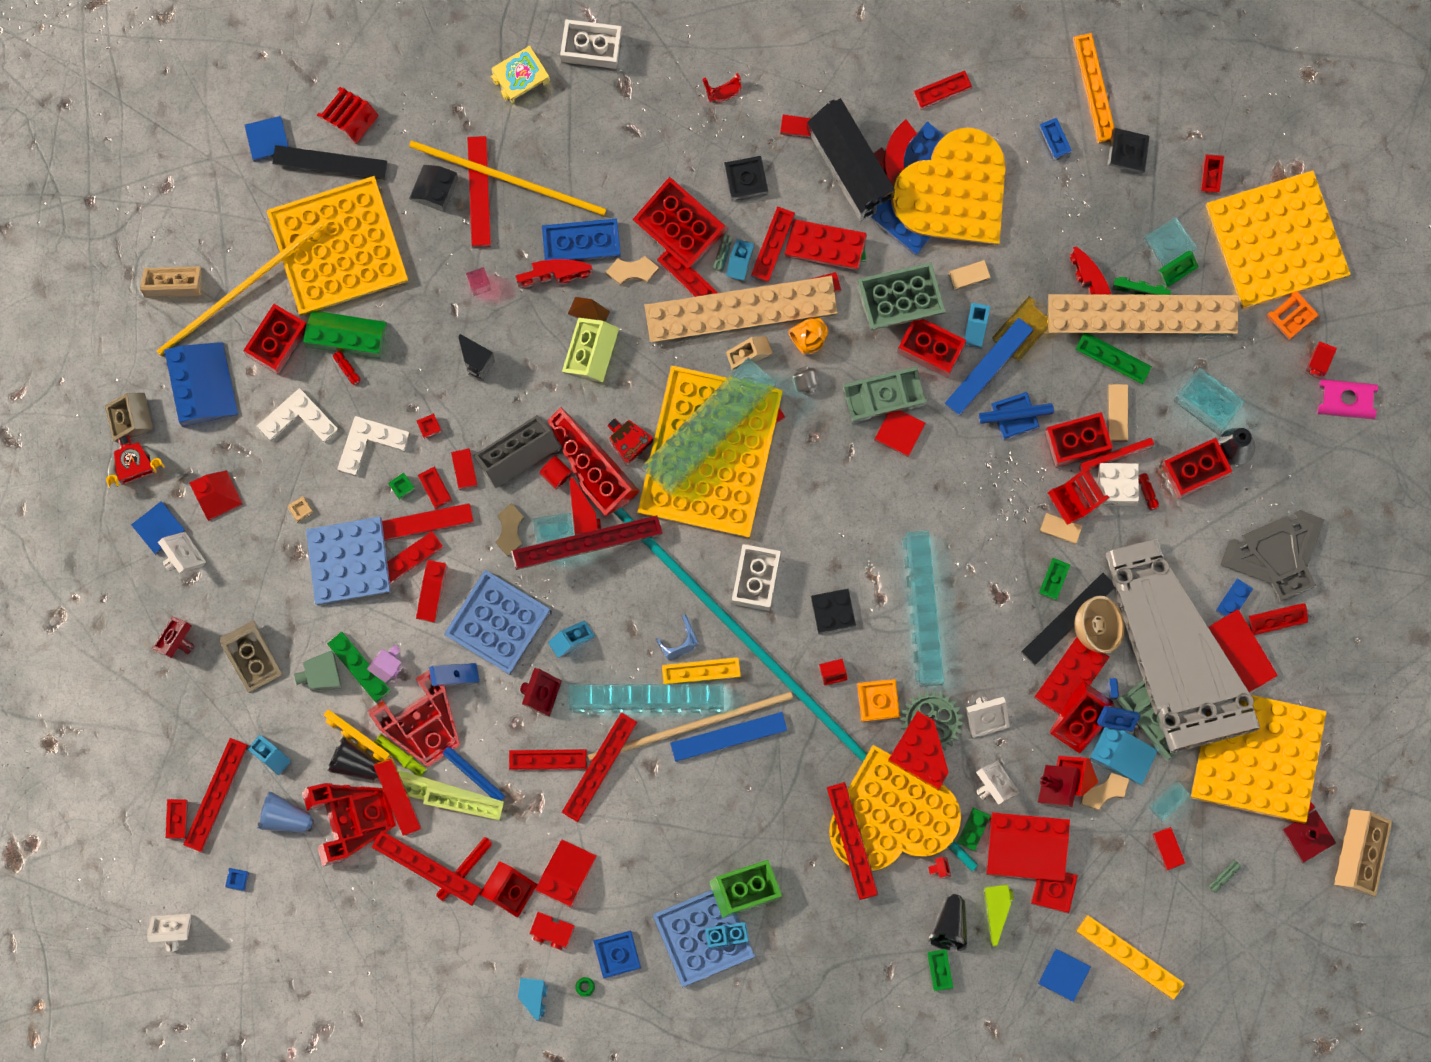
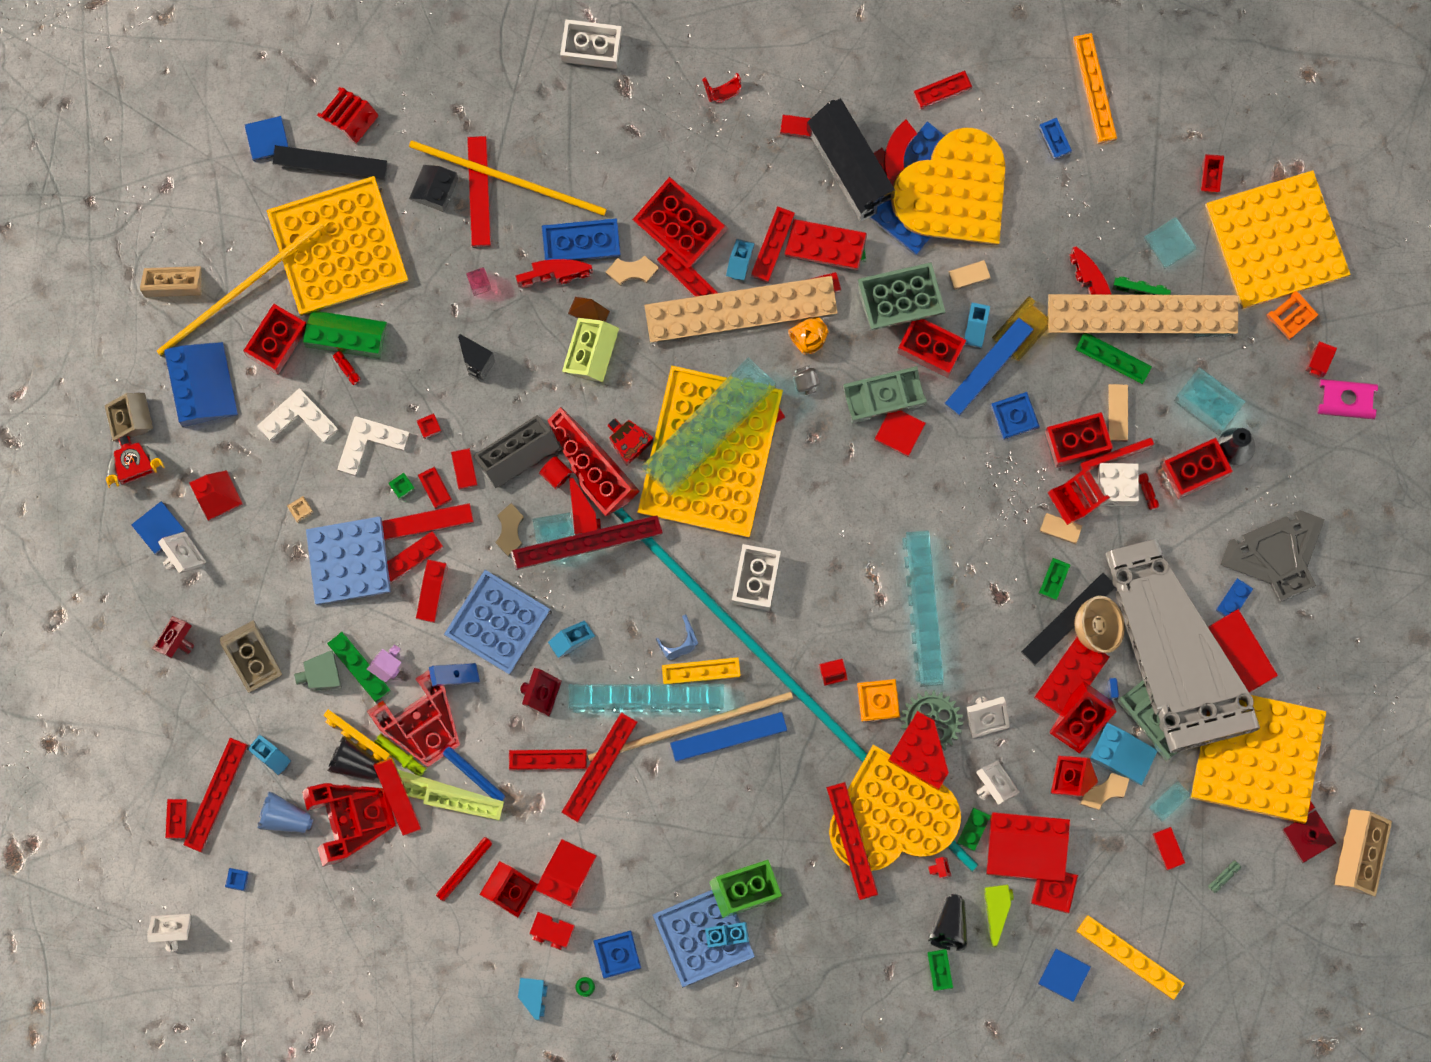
red tile [371,830,482,906] -> none
panel [491,46,550,104] -> none
sand green axle [713,234,732,271] -> none
black plate [724,156,768,200] -> none
tan slope [726,336,773,369] -> none
black plate [811,588,856,634] -> none
blue axle [978,403,1054,424] -> none
dark red tile [1038,765,1080,807] -> none
blue plate [1097,706,1140,732] -> none
black plate [1108,128,1150,173] -> none
green plate [1158,250,1199,287] -> none
red plate [1249,603,1308,635] -> none

